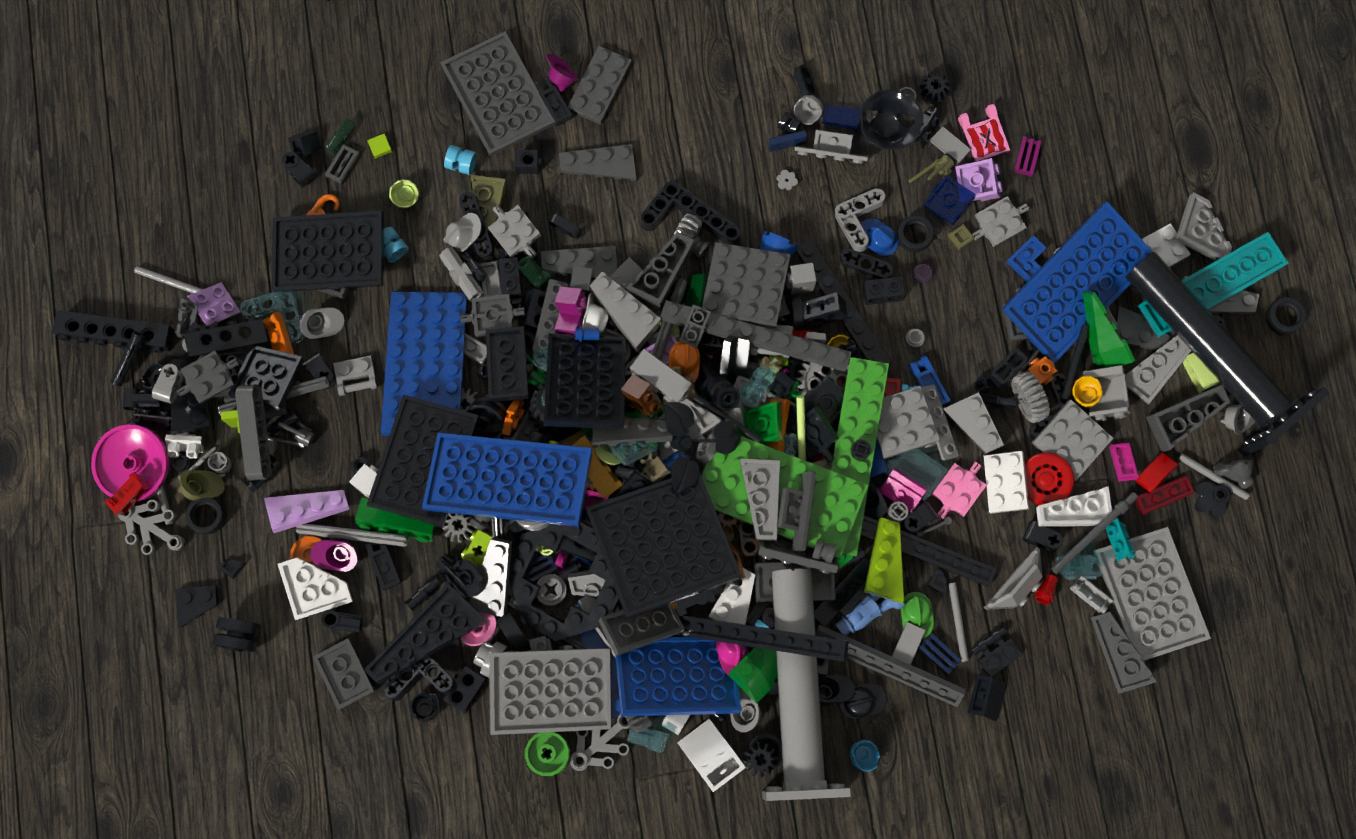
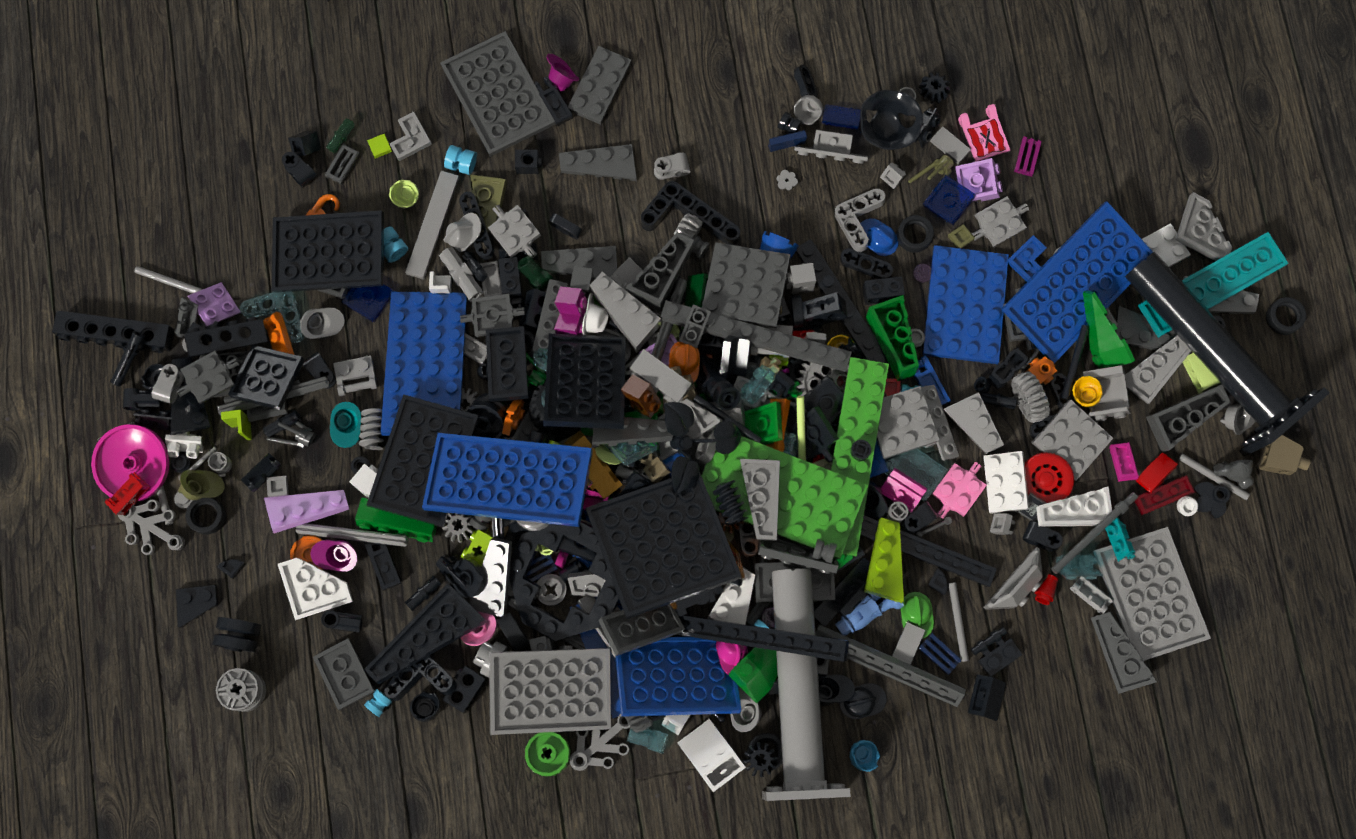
dark grey beam [235,384,271,481] -> none
blue pin [575,326,599,342] -> none
dark grey bracket [777,471,816,552] -> none
none -> light grey plate [174,492,192,509]
none -> light grey wheel [216,668,266,712]
none -> light grey plate [267,476,289,497]
none -> teal piece [330,402,361,448]
none -> clear blue tile [342,284,394,323]
none -> light grey piece [359,408,384,450]
none -> medium azure wheel [364,689,392,717]
none -> light grey plate [389,112,432,161]
none -> light grey tile [405,171,459,279]
none -> white panel [429,271,452,293]
none -> light grey piece [654,153,691,180]
none -> black piece [713,480,749,525]
none -> green wedge [866,295,919,381]
none -> light grey tile [880,162,906,189]
none -> blue plate [922,245,1009,364]
none -> light grey tile [990,514,1015,535]
none -> slope [1018,493,1047,521]
none -> white tile [1177,496,1198,516]
none -> dark tan torso [1259,435,1311,475]

